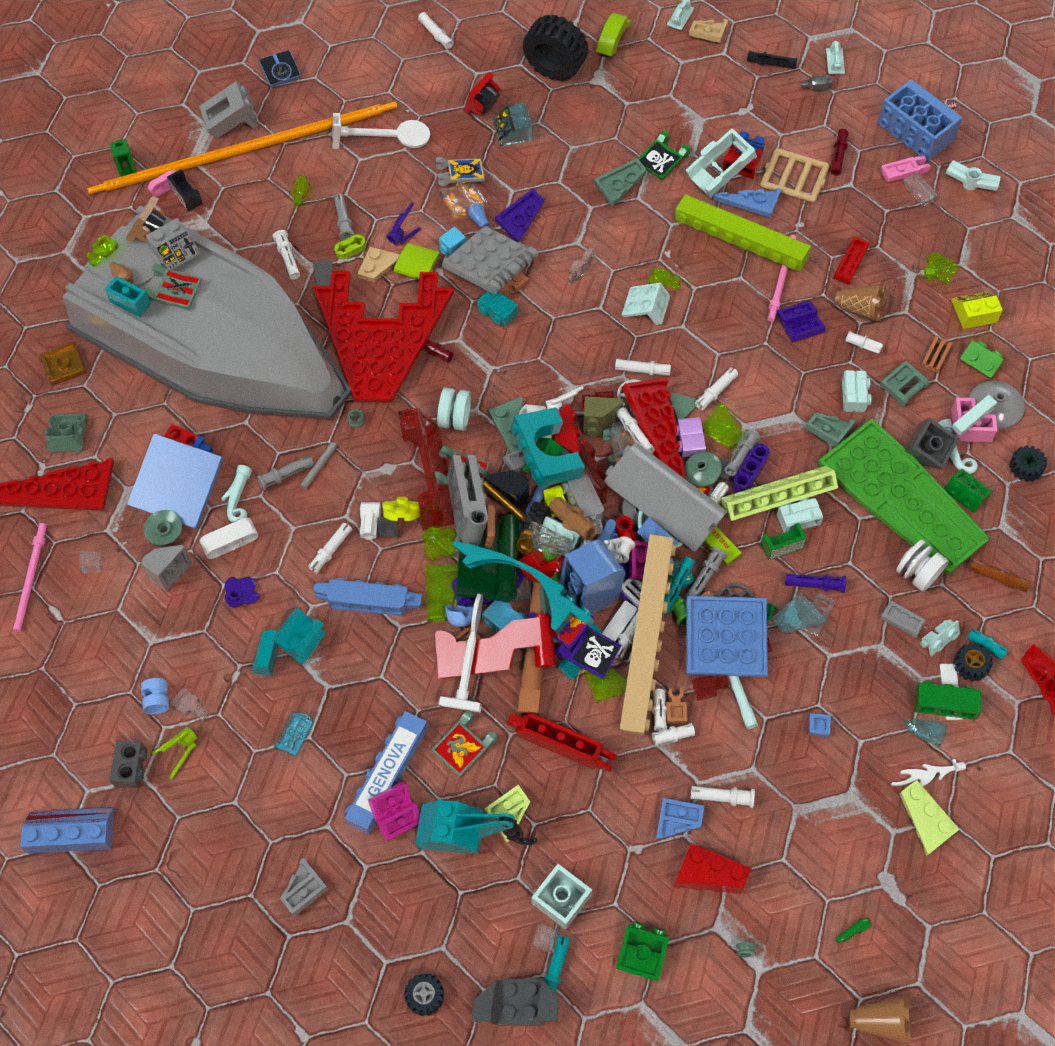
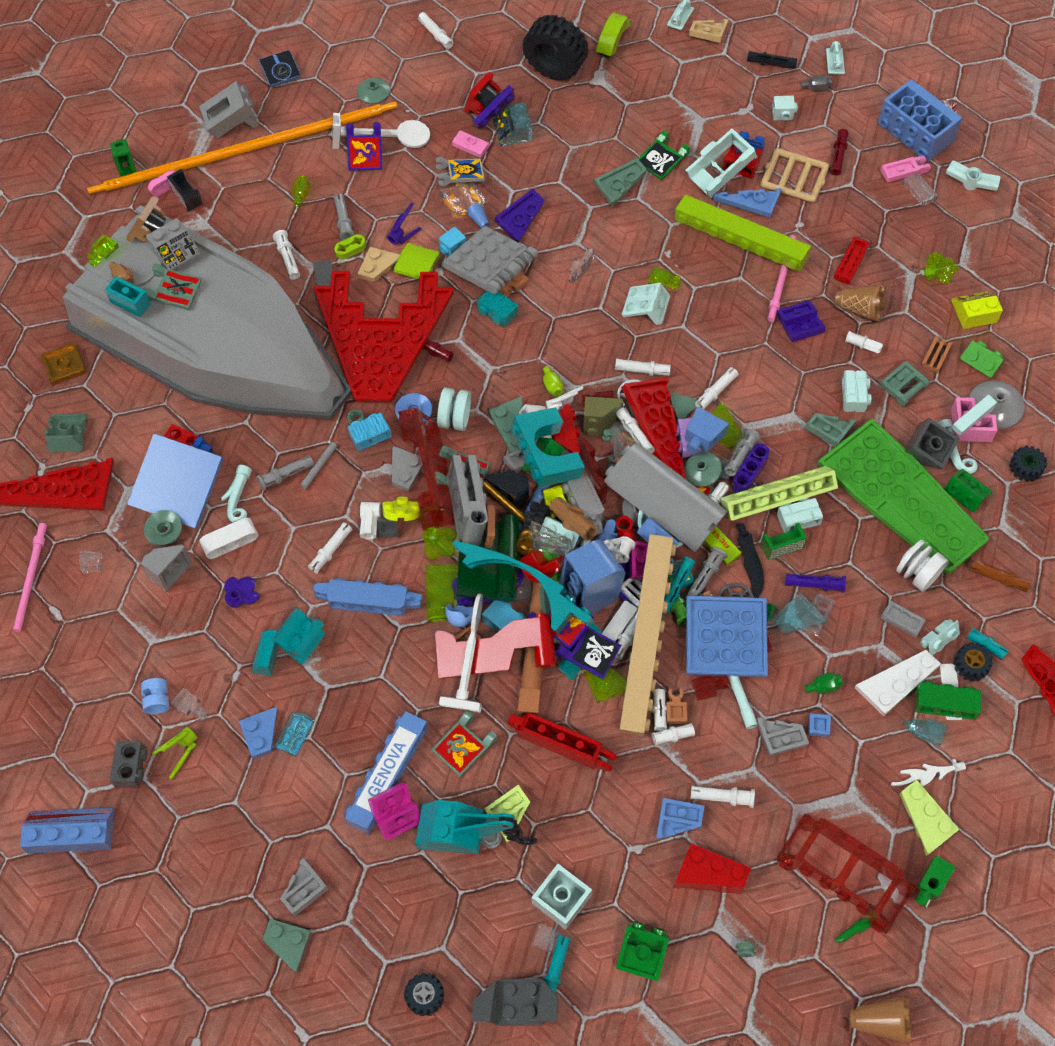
none -> medium blue wing [239,707,278,759]
none -> sand green wing [262,919,312,973]
none -> flag [346,122,383,171]
none -> medium azure brick [348,412,392,451]
none -> sand green dish [357,78,390,104]
none -> light grey wing [392,446,426,492]
none -> medium blue dish [395,393,432,426]
none -> bright pink plate [452,130,489,158]
none -> dark purple wing [473,85,515,129]
none -> light grey plate [481,832,502,849]
none -> lime plant [543,366,564,397]
none -> medium blue torso [685,407,729,453]
none -> black sword [737,523,764,598]
none -> light grey wing [756,717,809,757]
none -> light aqua brick [772,95,798,120]
none -> clear red windscreen [775,814,916,934]
none -> green plant [805,672,843,694]
none -> white wing [855,650,941,716]
none -> green torso [915,856,955,908]

